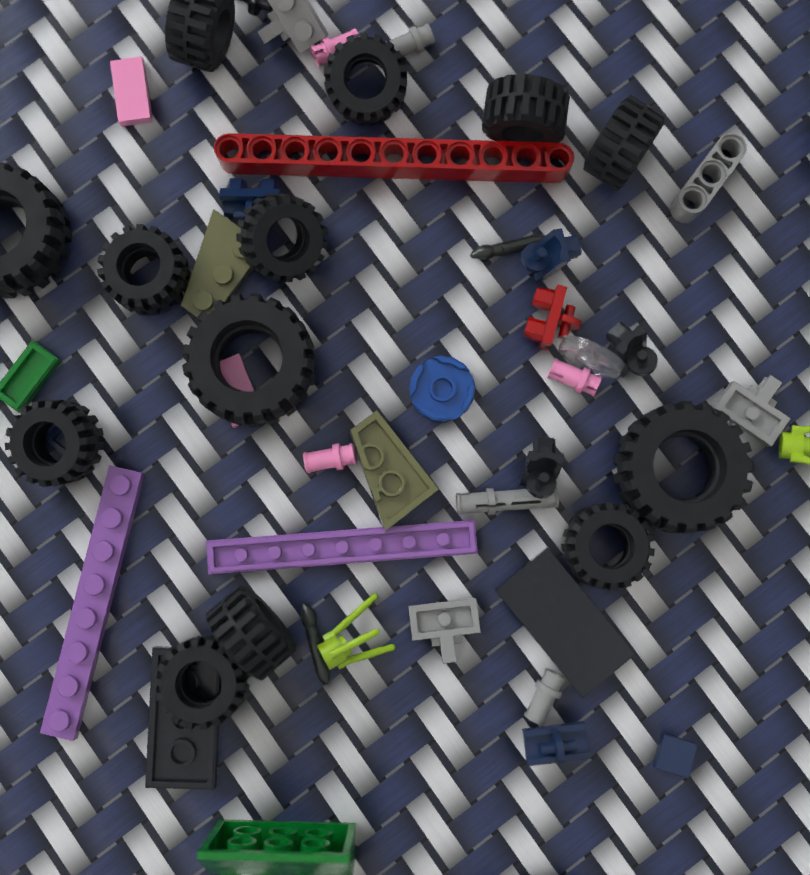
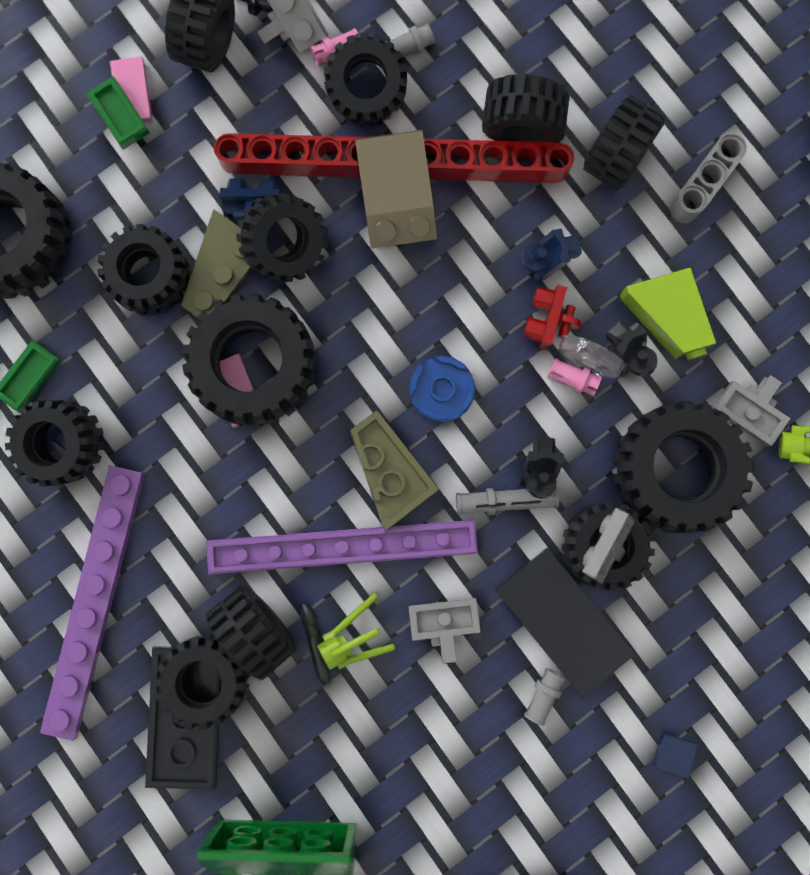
bright pink pin [303,443,357,474] -> none
pearl dark grey piece [470,235,546,260] -> none
dark blue hips [522,721,590,766] -> none
none -> green tile [86,76,150,150]
none -> dark tan slope [355,130,437,249]
none -> light grey hinge [582,508,635,583]
none -> lime slope [619,268,716,361]

